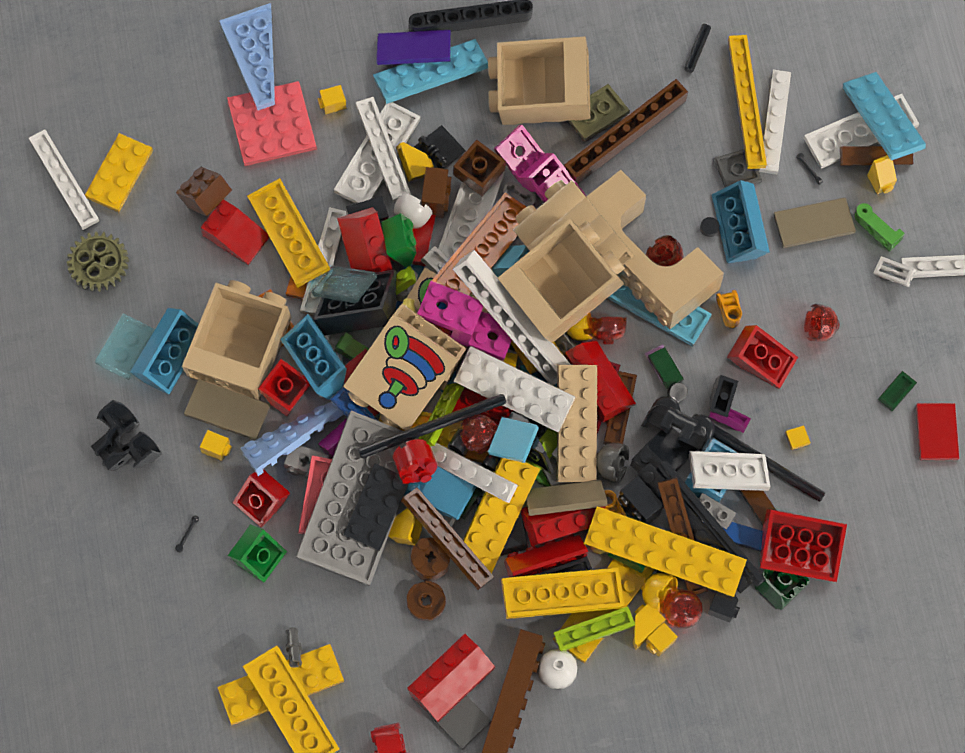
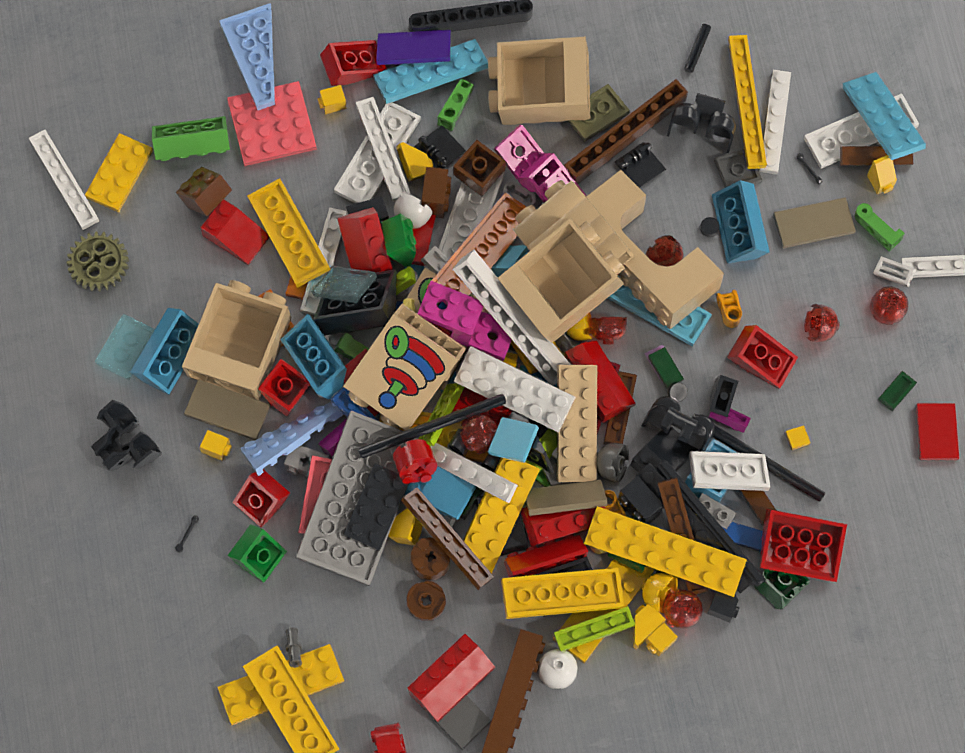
none -> bright green slope [152,116,230,161]
none -> red slope [320,40,387,86]
none -> bright green leg [437,79,474,131]
none -> black hinge [614,142,666,188]
none -> black piece [667,93,736,154]
none -> clear red cylinder [870,286,909,325]

